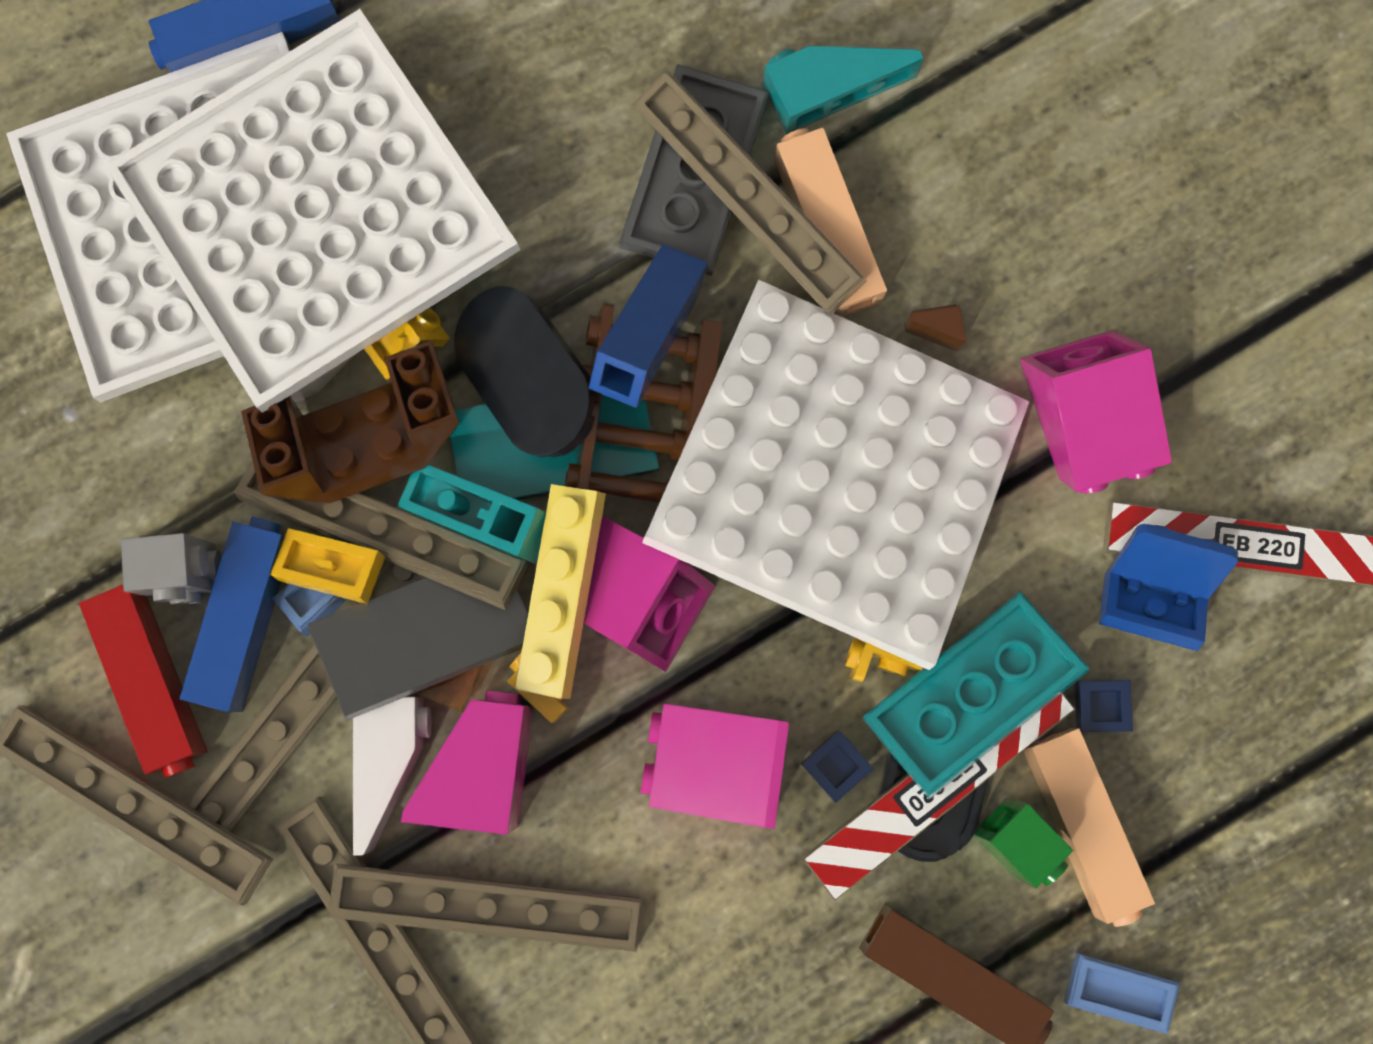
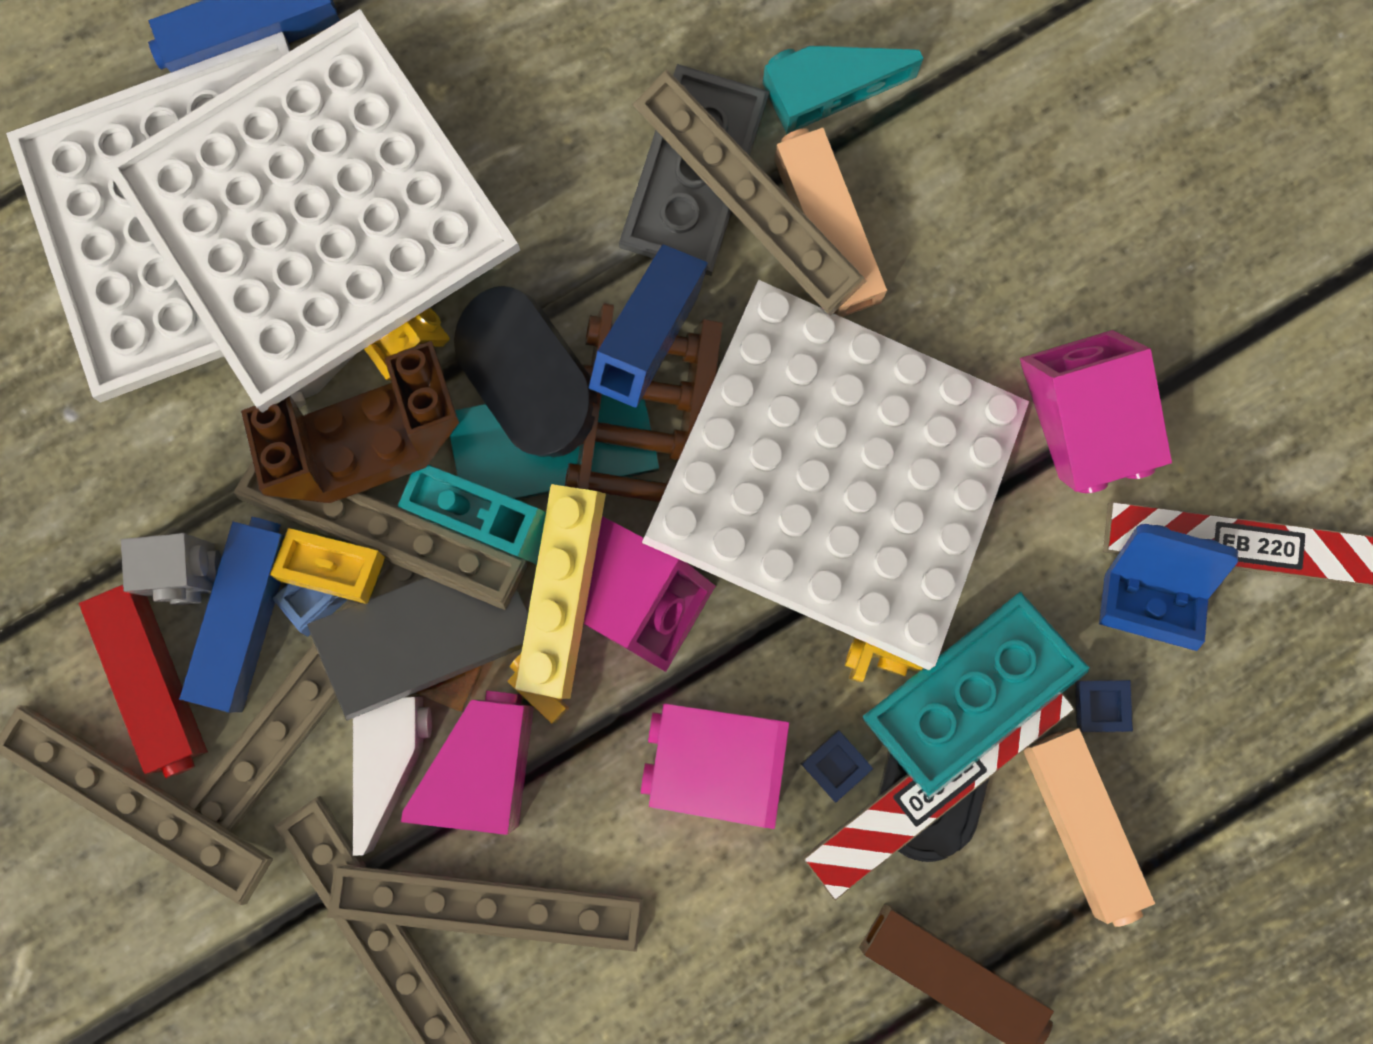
reddish brown slope [904,304,966,351] -> none
green brick [974,797,1074,889] -> none
medium blue tile [1064,952,1180,1034] -> none

